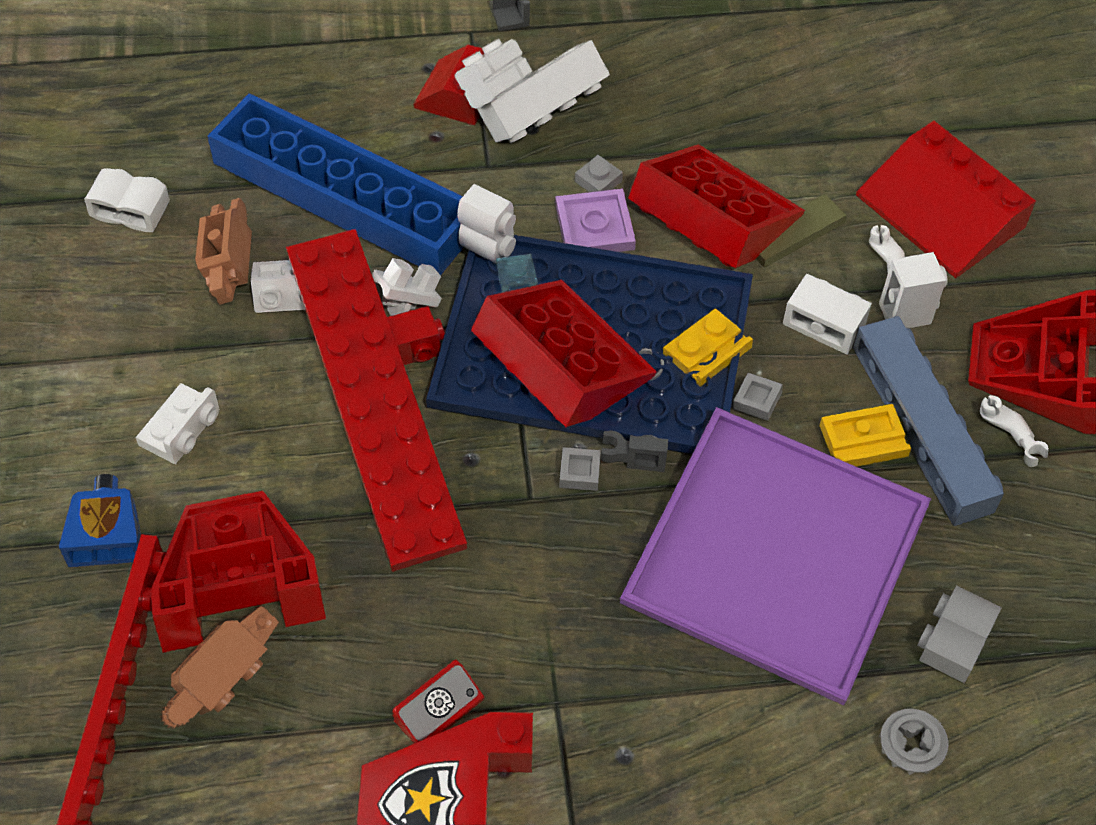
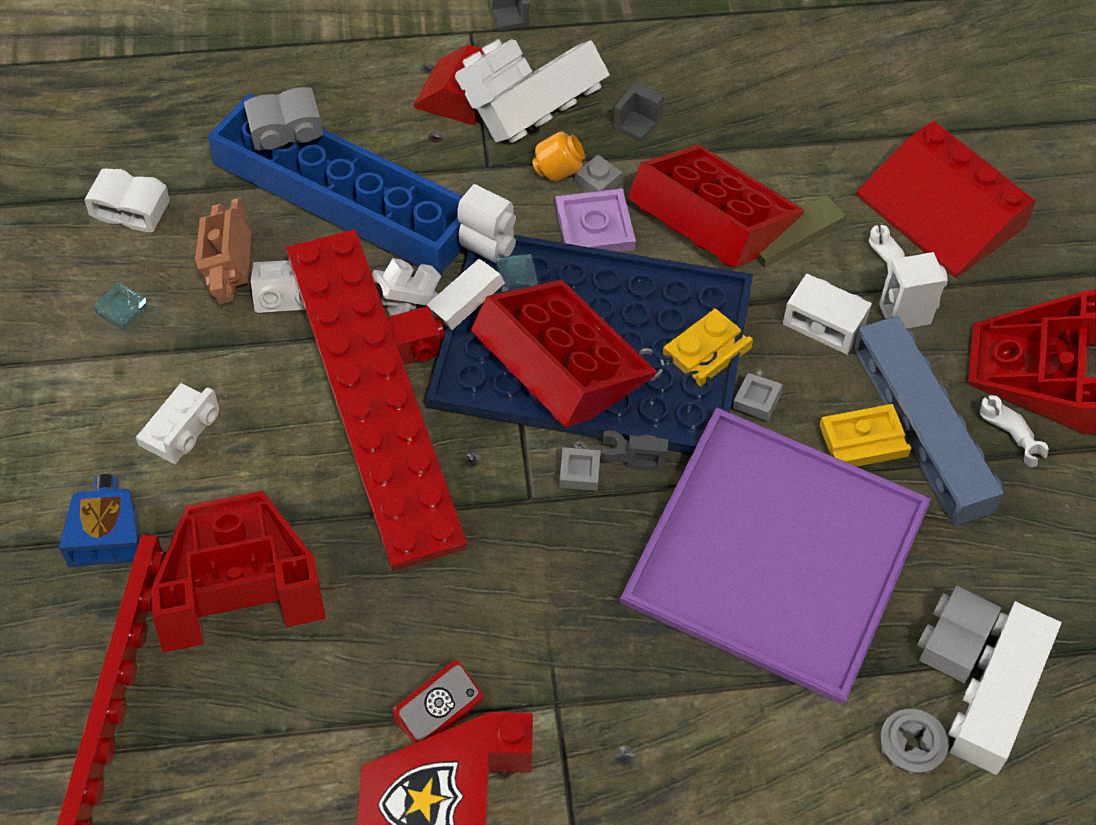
nougat hinge [160,606,279,729] -> none
none -> clear light blue plate [94,282,148,330]
none -> light grey brick [244,87,323,150]
none -> white tile [426,259,505,330]
none -> light orange head [532,132,585,182]
none -> dark grey panel [613,82,665,142]
none -> white brick [948,601,1062,775]

